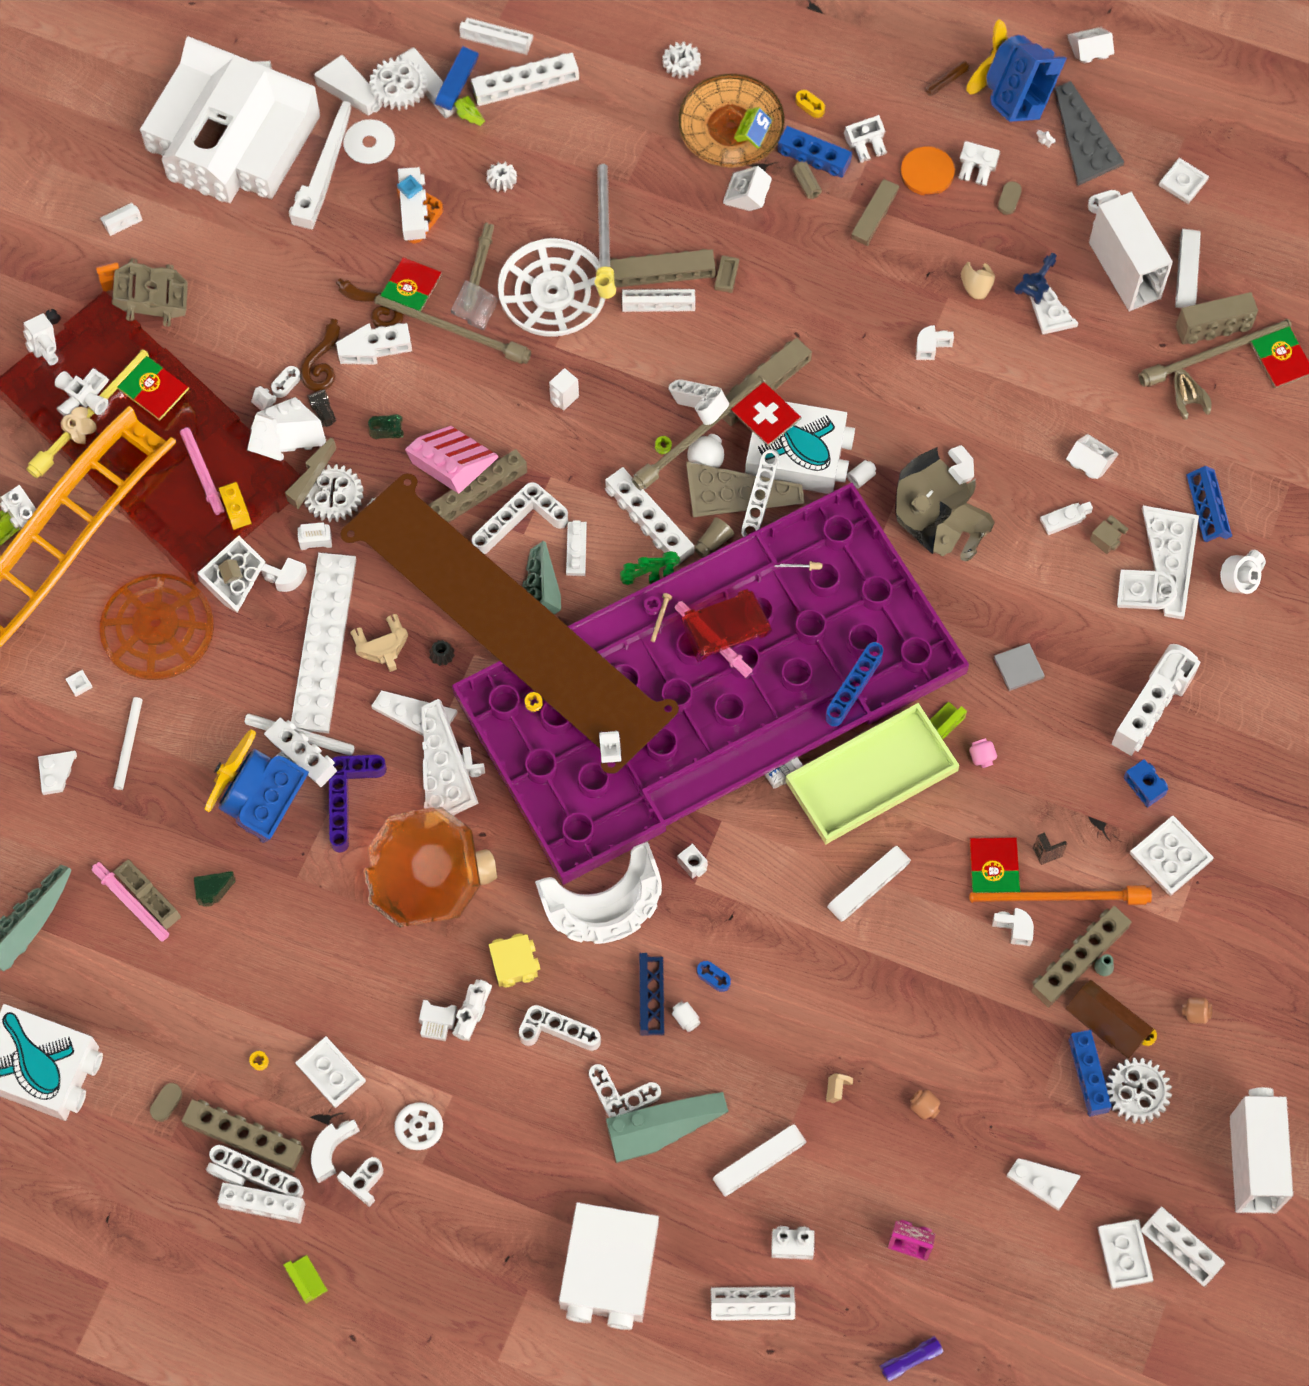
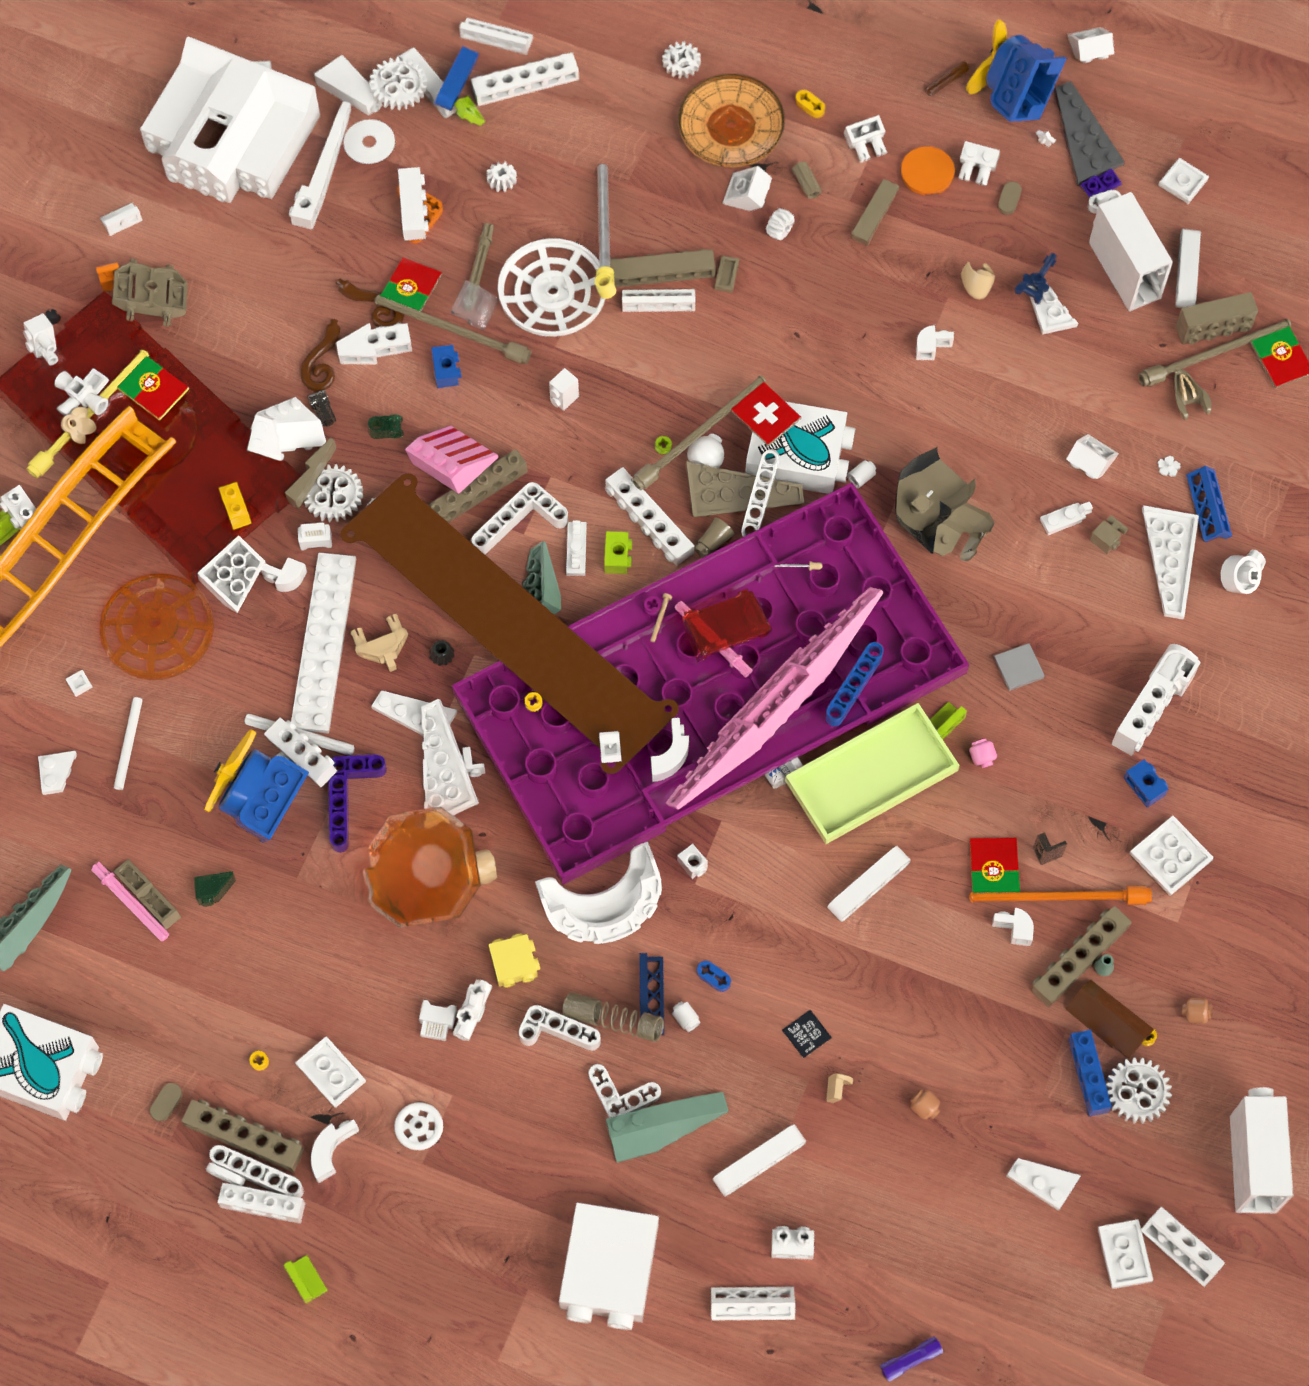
bright pink axle [180,428,225,515] -> none
dark tan slope [218,560,243,584] -> none
white tile [251,386,277,411] -> none
white beam [271,366,301,398] -> none
white tile [337,1157,383,1207] -> none
dark azure tile [397,175,423,199] -> none
green plant [620,551,680,585] -> none
white beam [669,380,729,425] -> none
dark tan brick [722,338,812,426] -> none
panel [734,107,773,149] -> none
blue brick [778,126,852,178] -> none
dark pink slope [888,1220,935,1261] -> none
white tile [948,445,974,484] -> none
white tile [1117,570,1177,609] -> none
none -> blue brick [431,345,462,388]
none -> dark tan piece [563,992,664,1042]
none -> lime brick [604,531,632,574]
none -> white arch [651,718,689,782]
none -> bright pink wedge [666,587,883,810]
none -> white gear [766,208,794,240]
none -> black sticker [782,1010,832,1058]
none -> dark purple slope [1081,169,1122,198]
none -> white plant [1158,455,1180,477]

